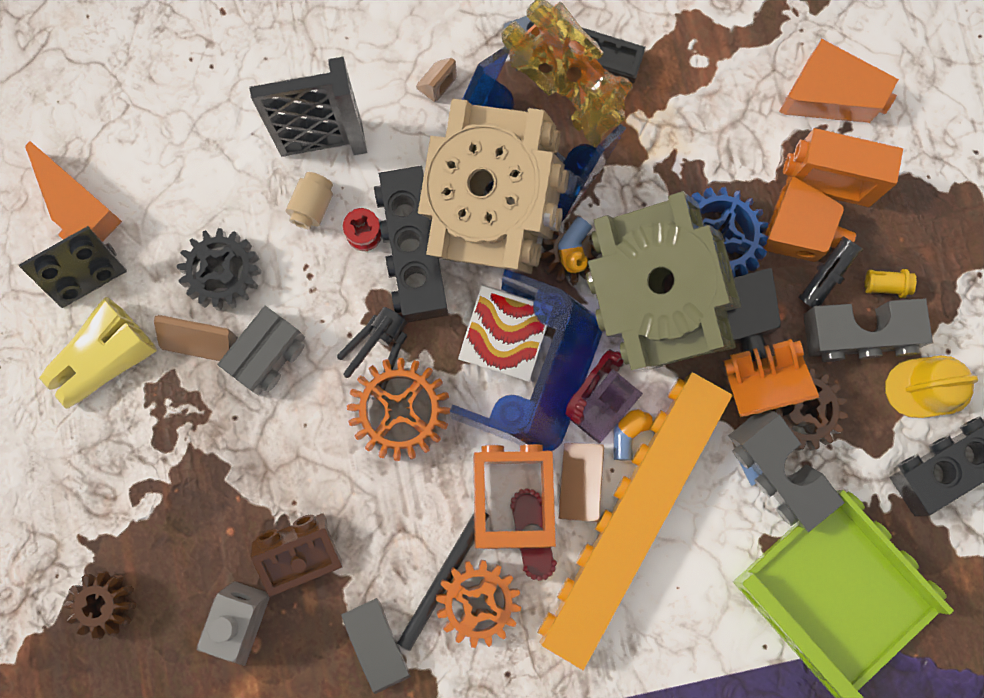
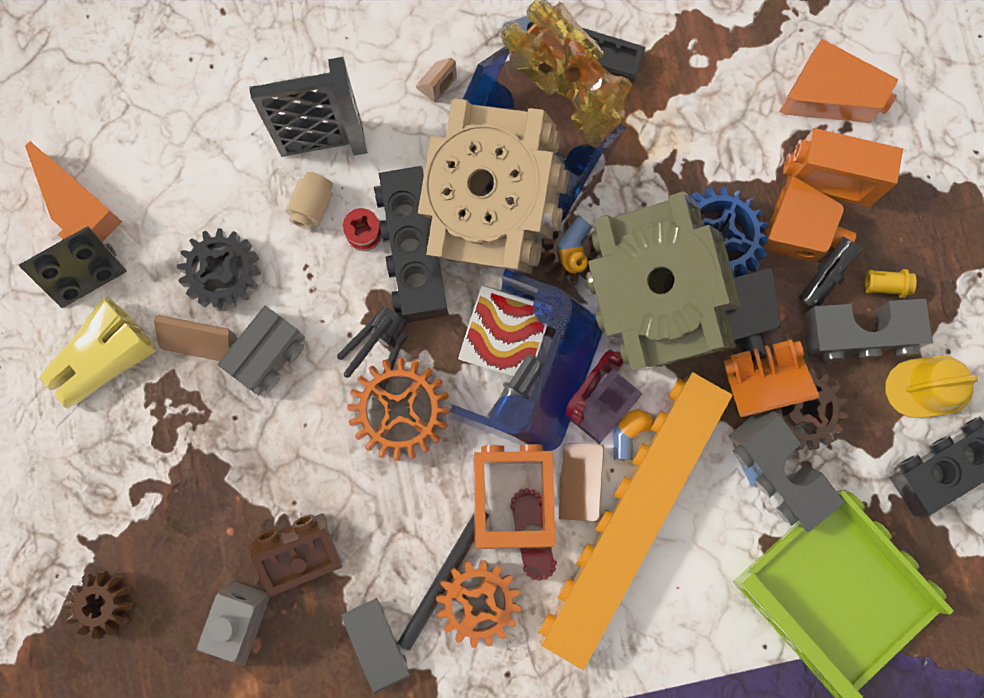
none -> dark grey axle [487,354,544,428]

